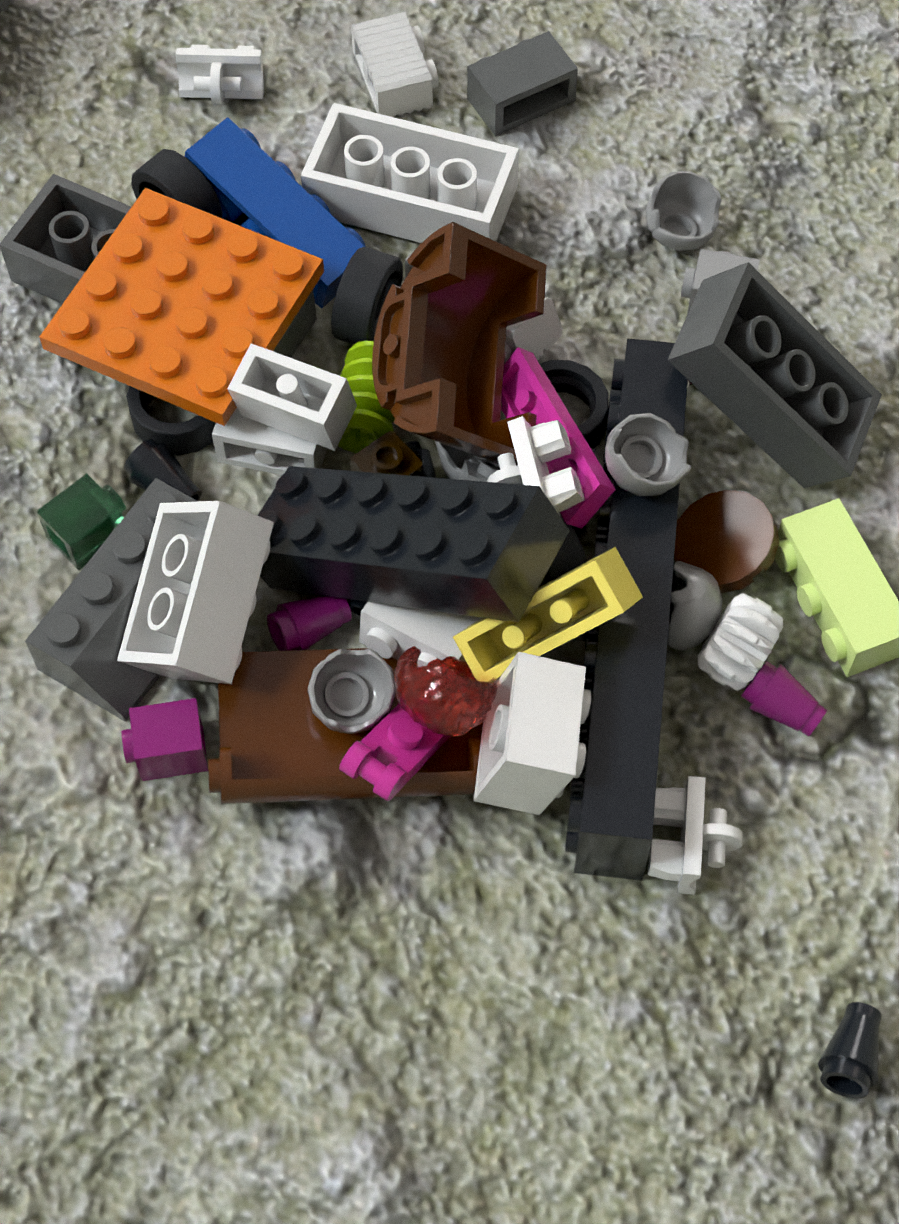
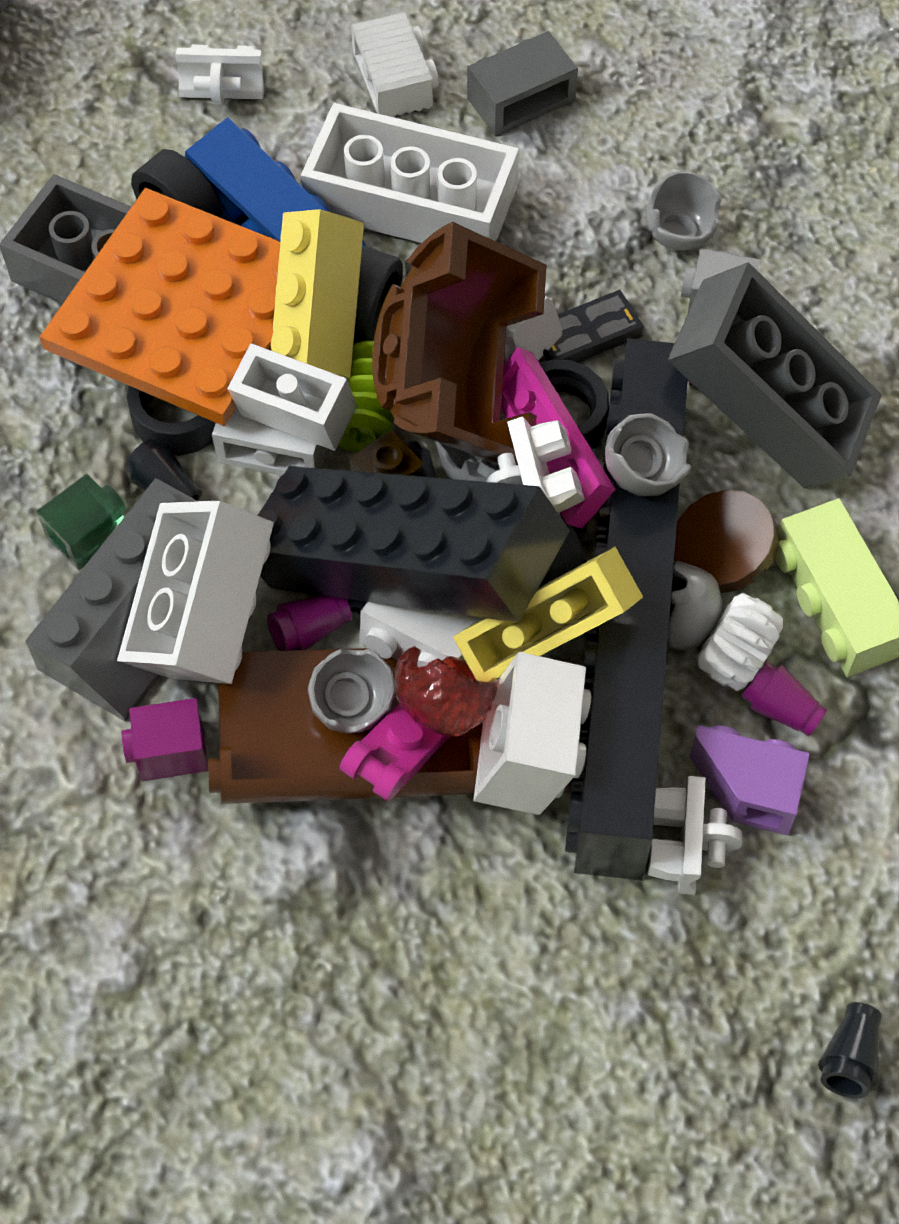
none -> light yellow brick [271,209,364,378]
none -> tile [543,289,644,363]
none -> medium lavender slope [690,725,810,836]

